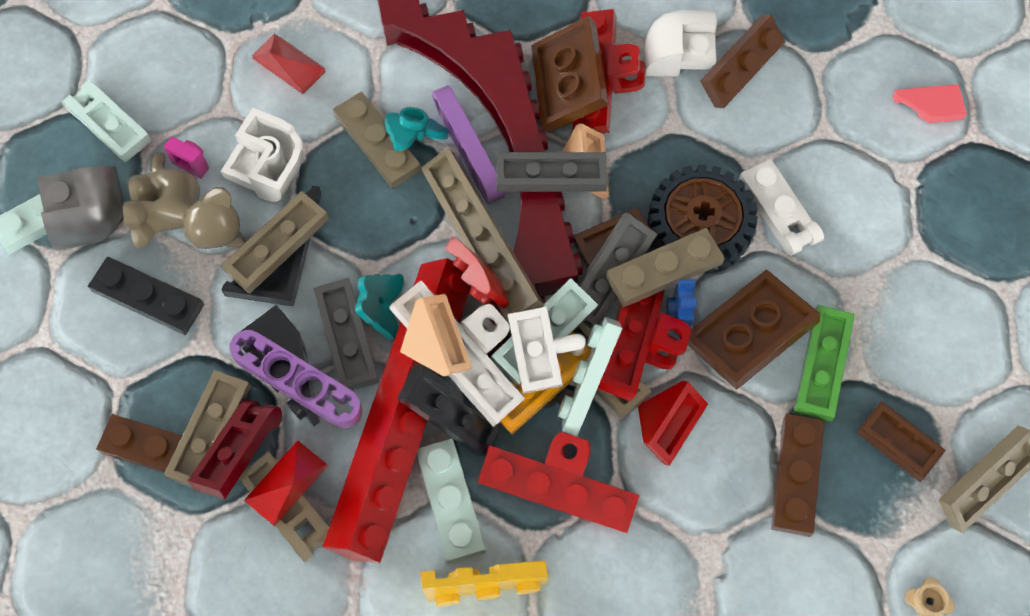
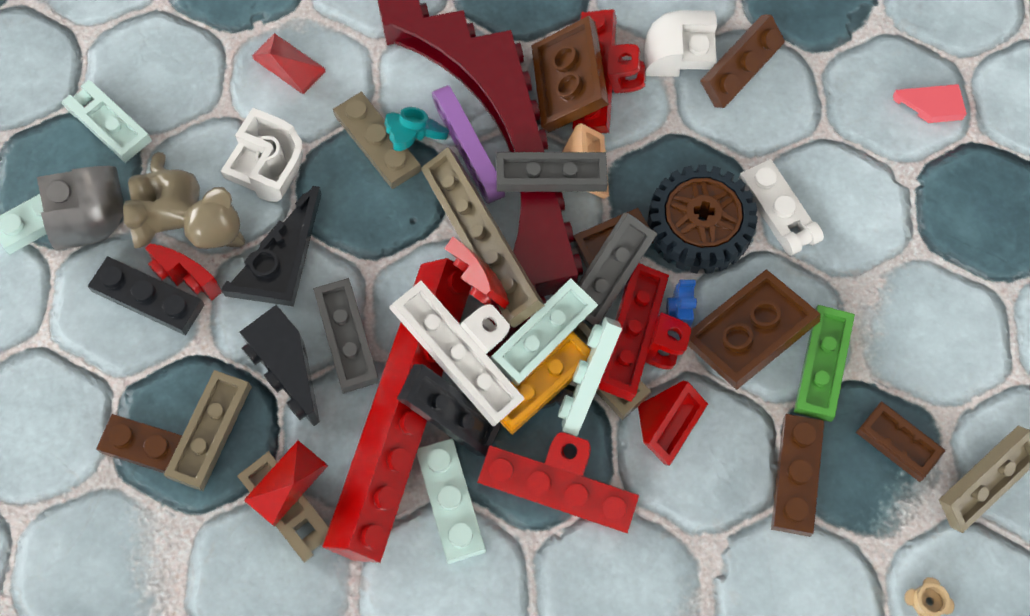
dark pink plate [163,136,209,179] -> none
dark red plate [188,399,282,499] -> none
dark tan plate [221,191,329,294] -> none
medium lavender beam [229,330,362,428] -> none
teal animal [355,273,404,340] -> none
light nougat slope [400,294,473,376] -> none
yellow wing [420,560,548,606] -> none
white plate [508,307,586,394] -> none
dark tan plate [606,228,725,308] -> none
none -> red slope [145,243,222,301]

